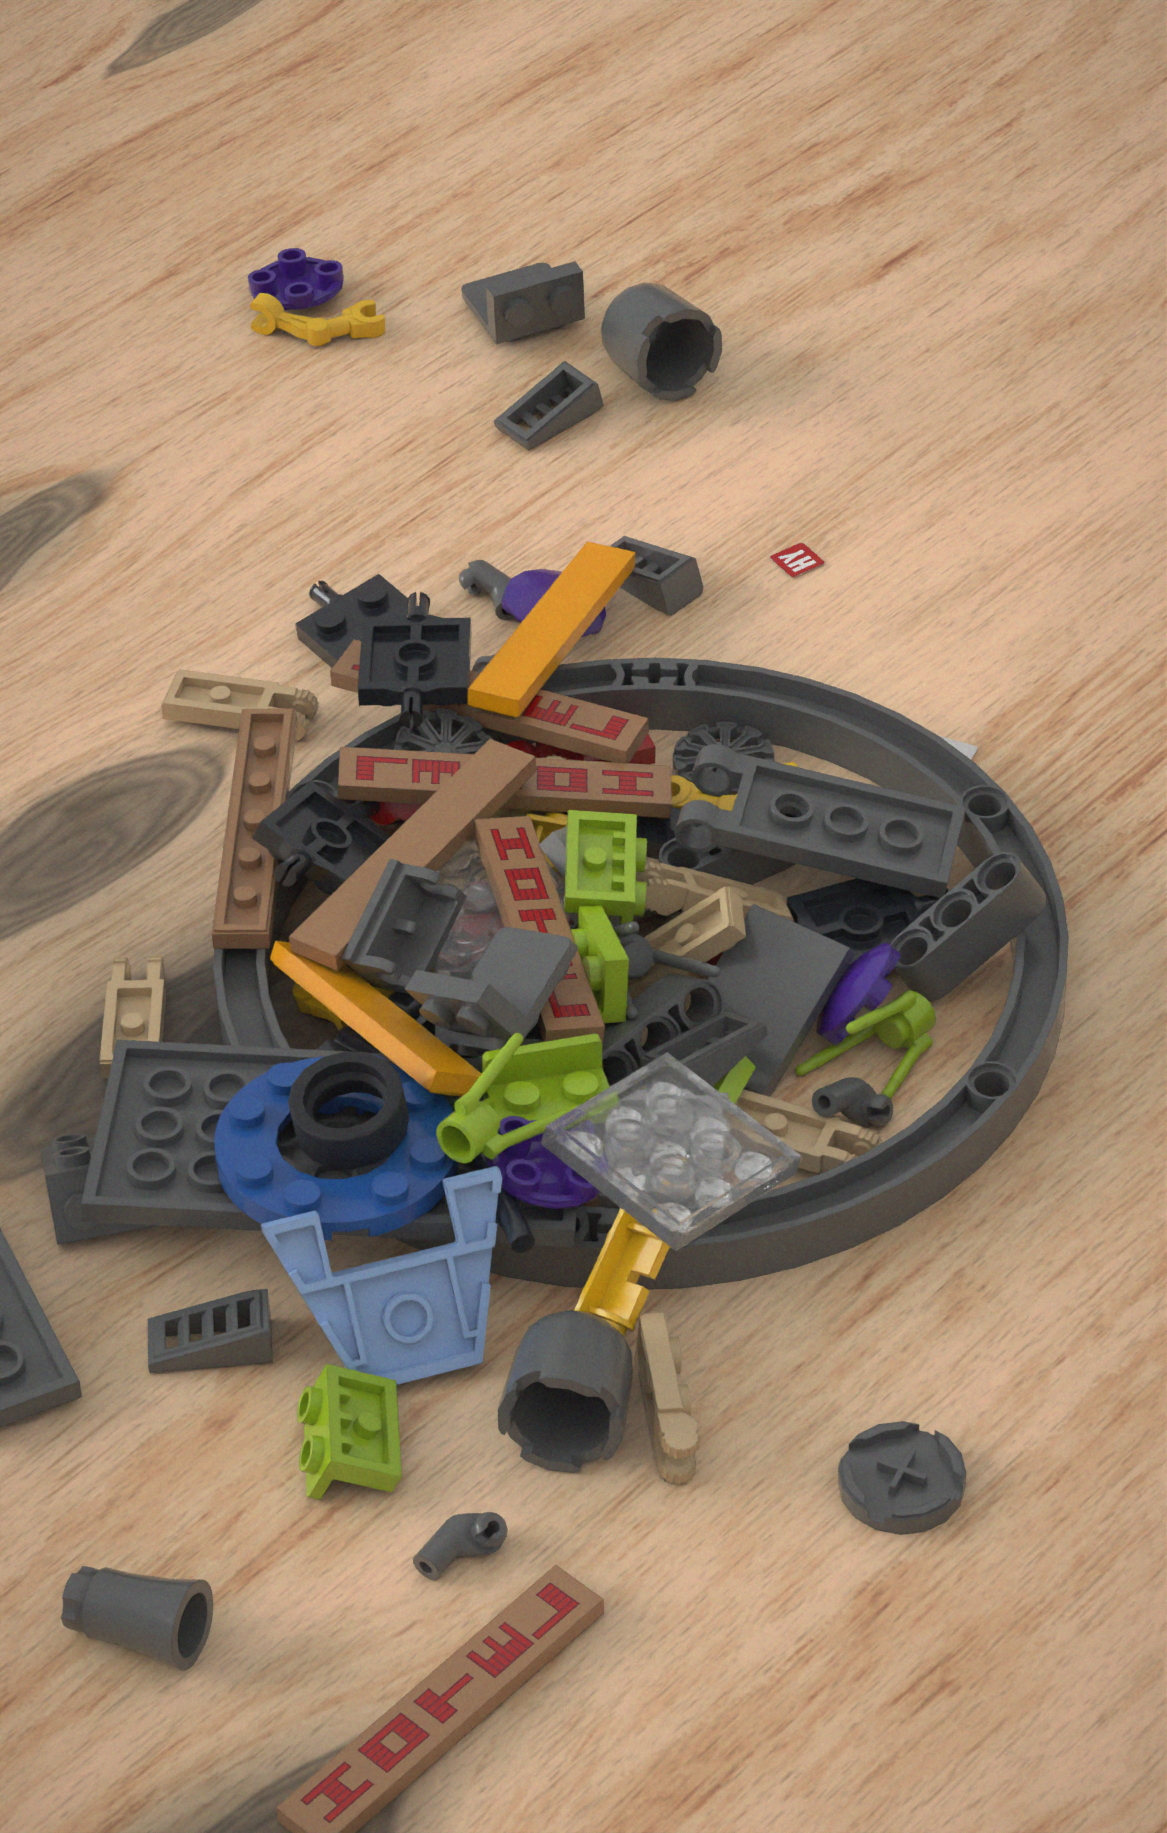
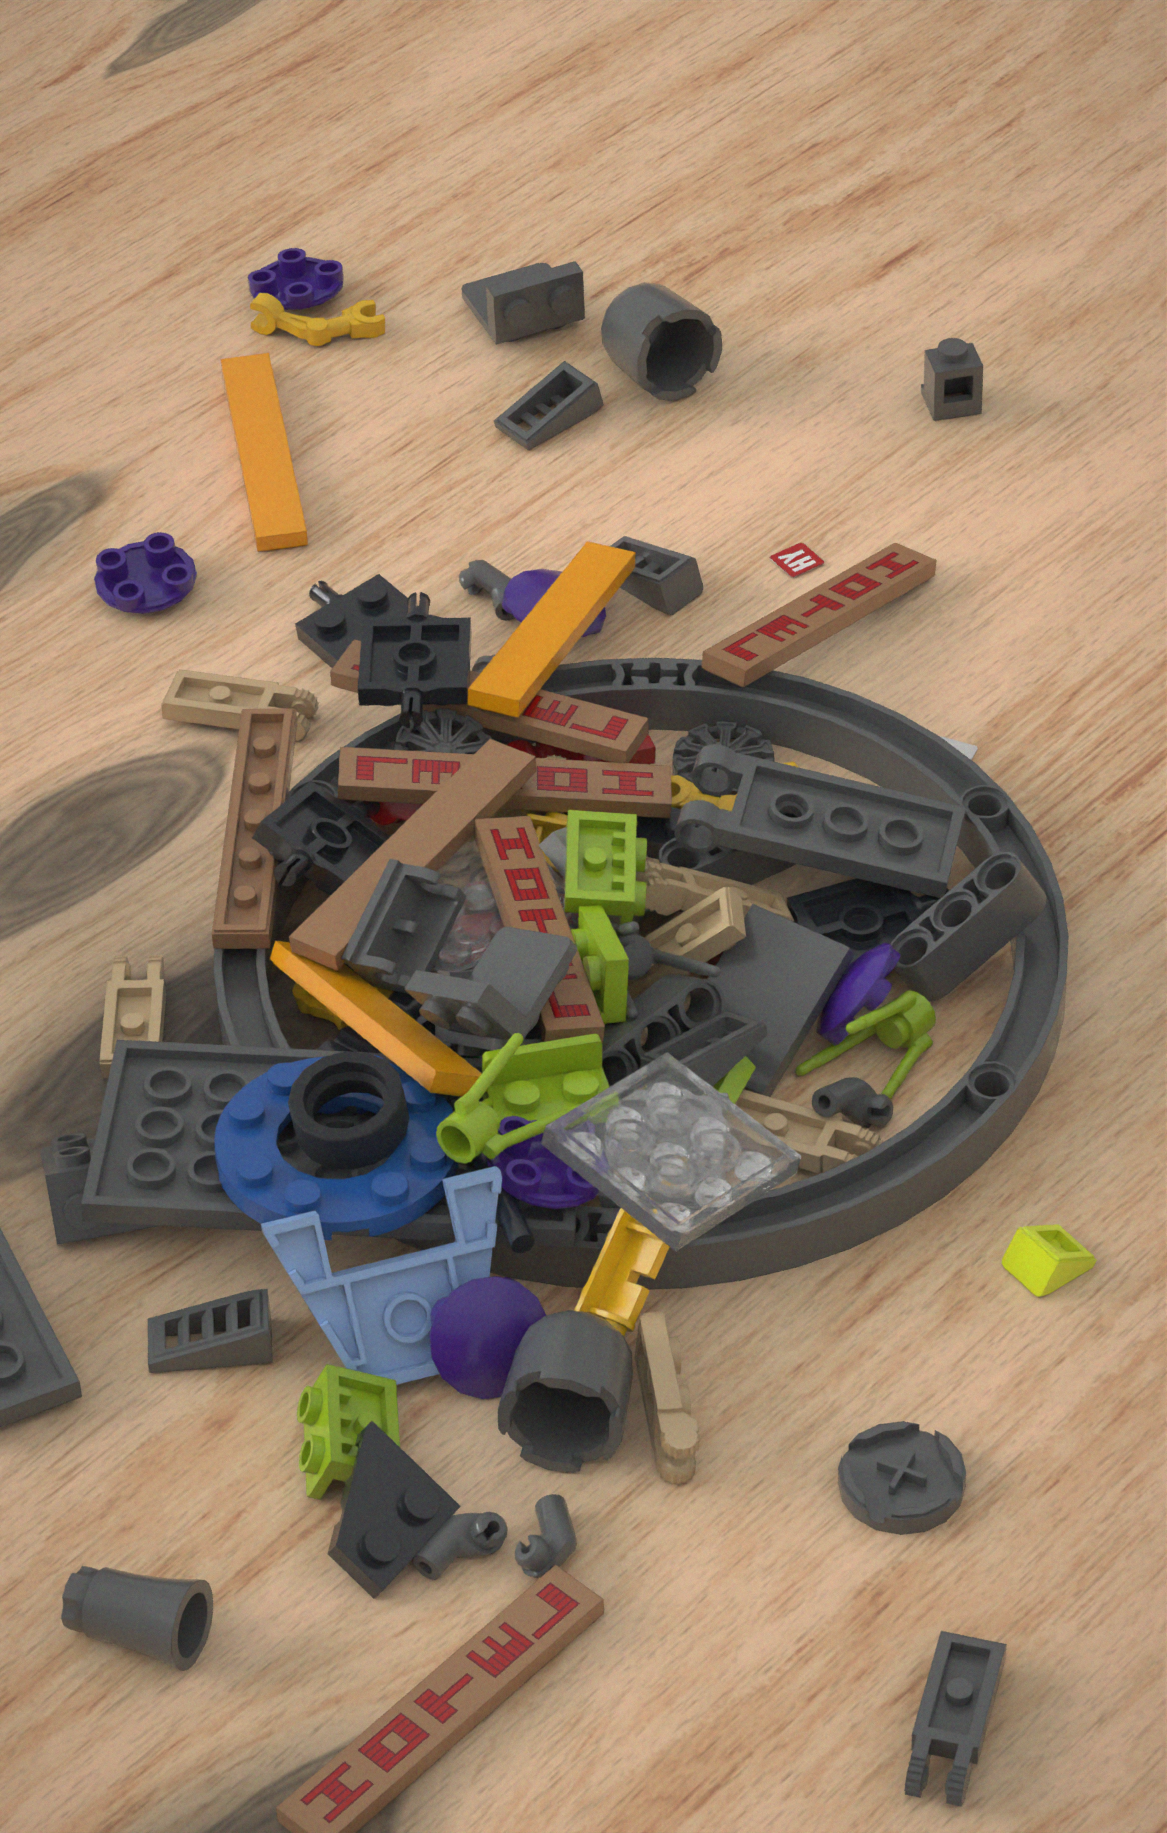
none -> dark purple dish [94,532,197,614]
none -> light orange tile [221,353,308,552]
none -> black wing [327,1421,461,1599]
none -> dark purple dish [429,1276,547,1399]
none -> dark grey arm [515,1494,577,1578]
none -> medium nougat tile [702,543,937,687]
none -> dark grey hinge [904,1631,1007,1807]
none -> dark grey brick [921,338,983,421]
none -> neon yellow slope [1002,1224,1097,1297]

